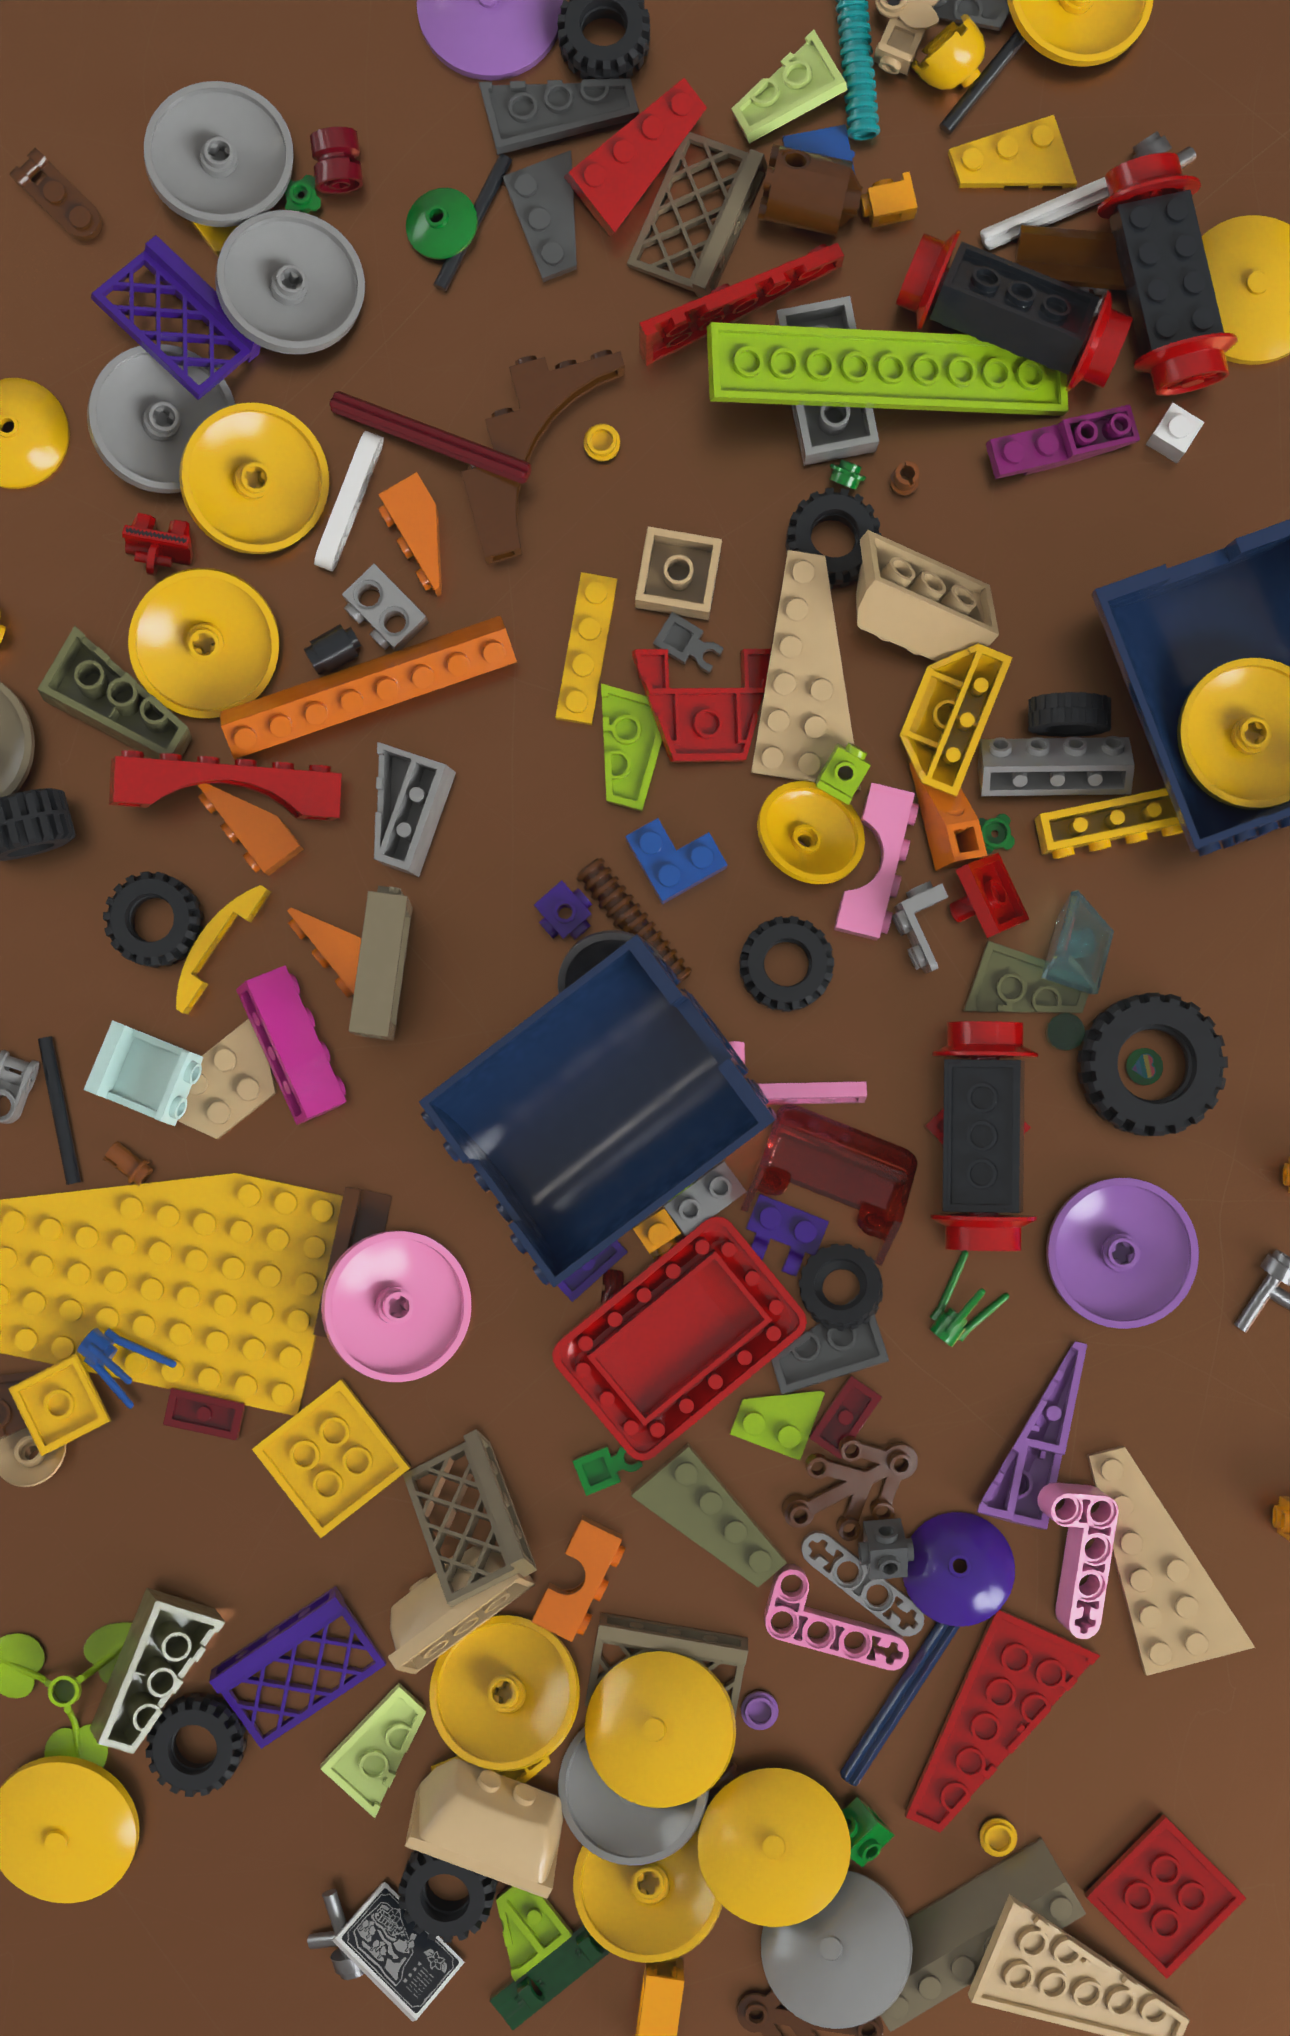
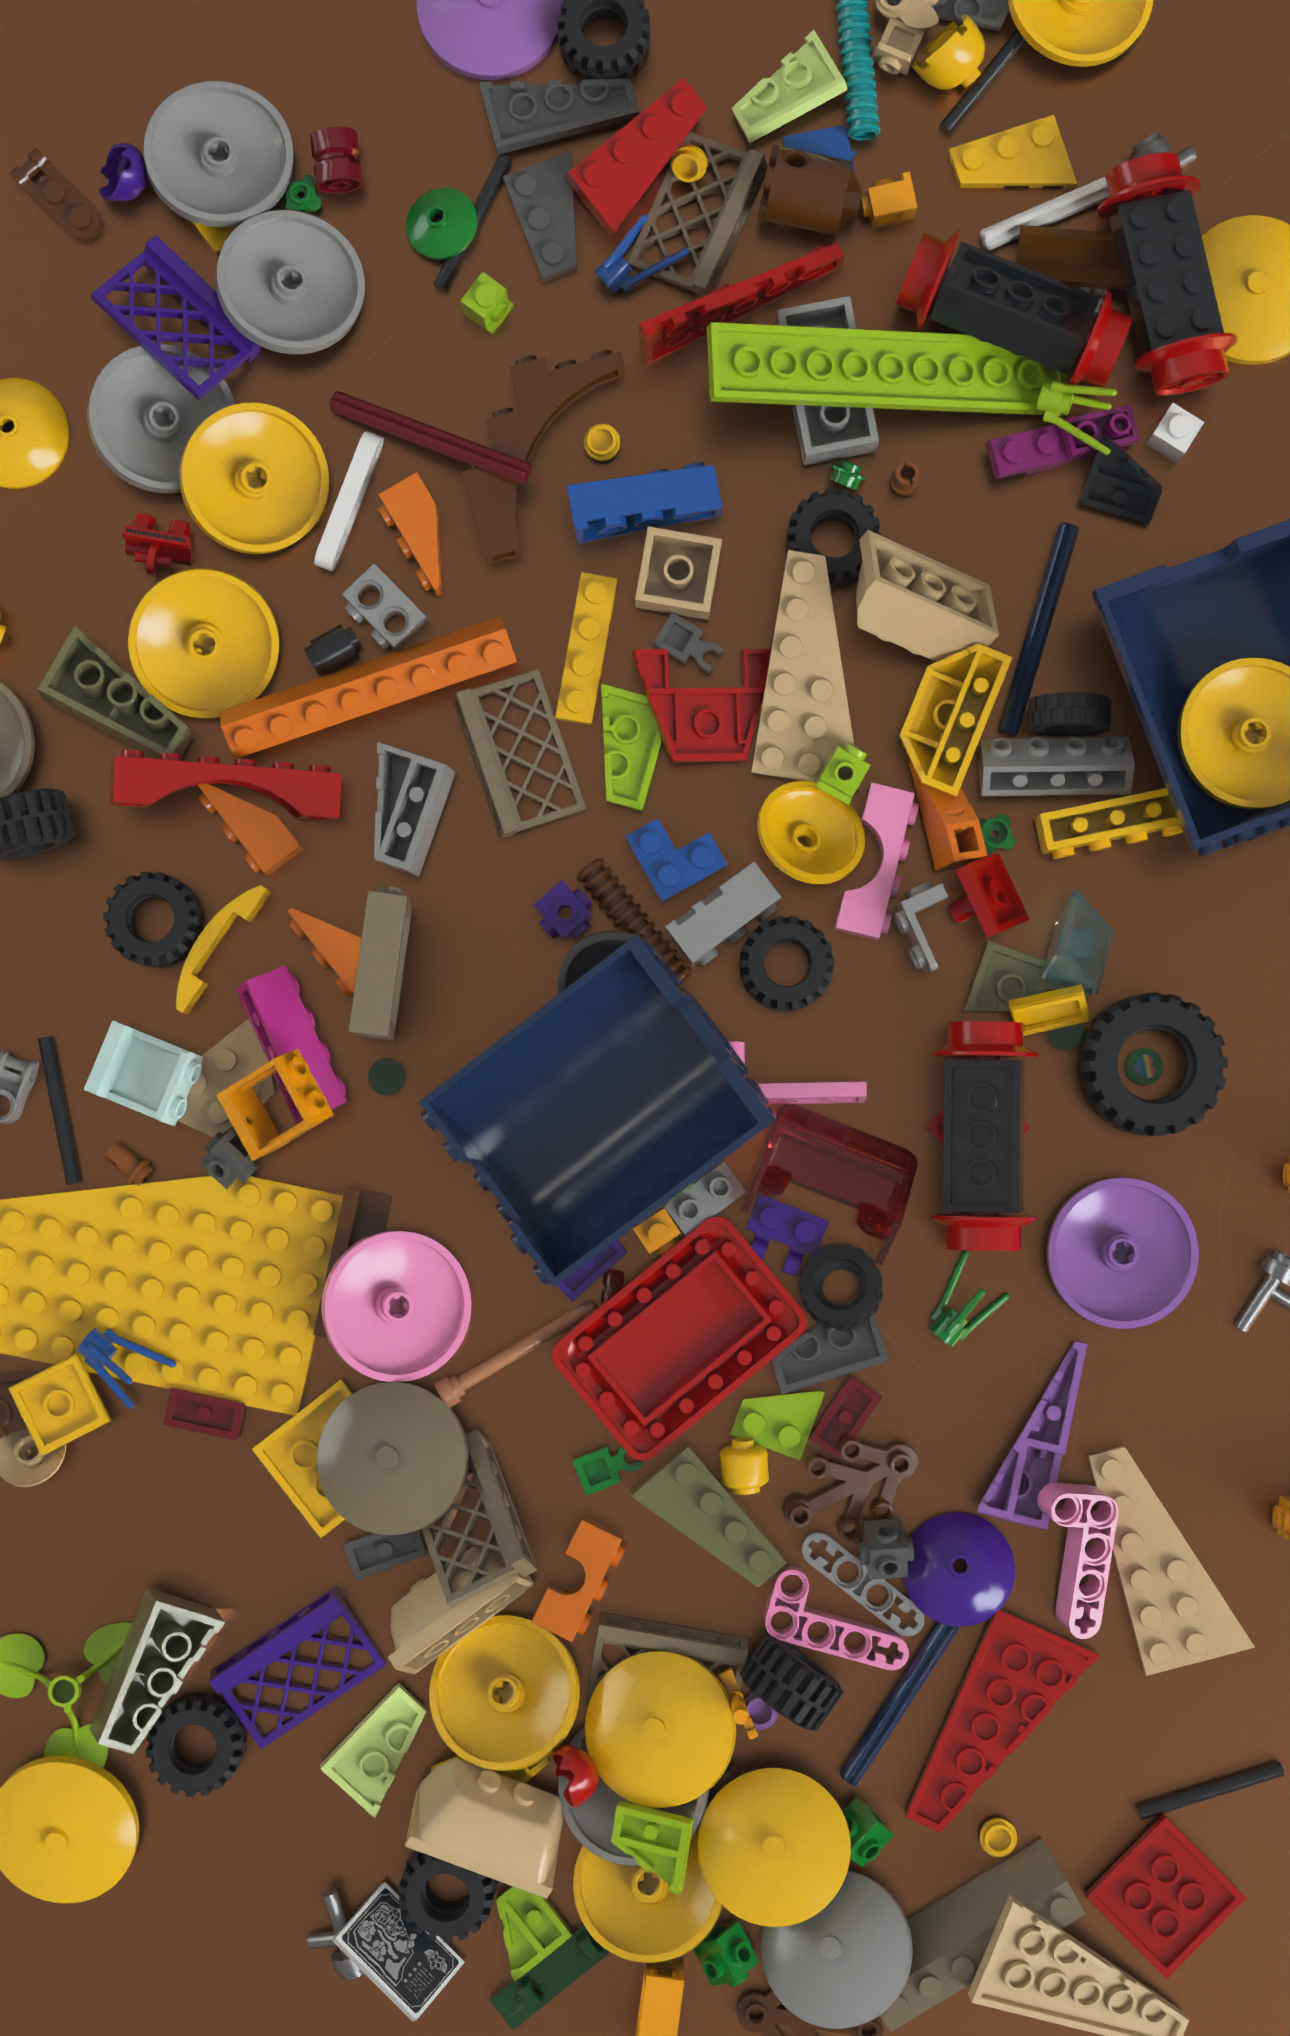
none -> dark purple hair [98,143,147,201]
none -> dark grey brick [199,1127,258,1189]
none -> light orange window [216,1048,334,1161]
none -> dark tan dish [317,1382,469,1535]
none -> dark grey plate [344,1530,428,1580]
none -> clear green tile [368,1058,406,1096]
none -> nougat piece [434,1300,597,1408]
none -> dark tan fence [452,669,587,839]
none -> lime brick [460,272,514,335]
none -> red hair [552,1745,599,1809]
none -> blue wedge [567,462,722,544]
none -> blue plant [594,214,689,293]
none -> lime wing [611,1800,694,1895]
none -> light grey wedge [664,862,781,967]
none -> yellow plate [671,144,708,182]
none -> green brick [693,1921,759,1987]
none -> light orange piece [718,1667,759,1740]
none -> yellow head [719,1437,769,1495]
none -> black tyre [740,1636,843,1731]
none -> dark blue axle [998,522,1079,736]
none -> yellow tile [1008,984,1091,1036]
none -> lime plant [1037,381,1117,455]
none -> black wing [1079,434,1162,525]
none -> black bar [1136,1761,1285,1821]

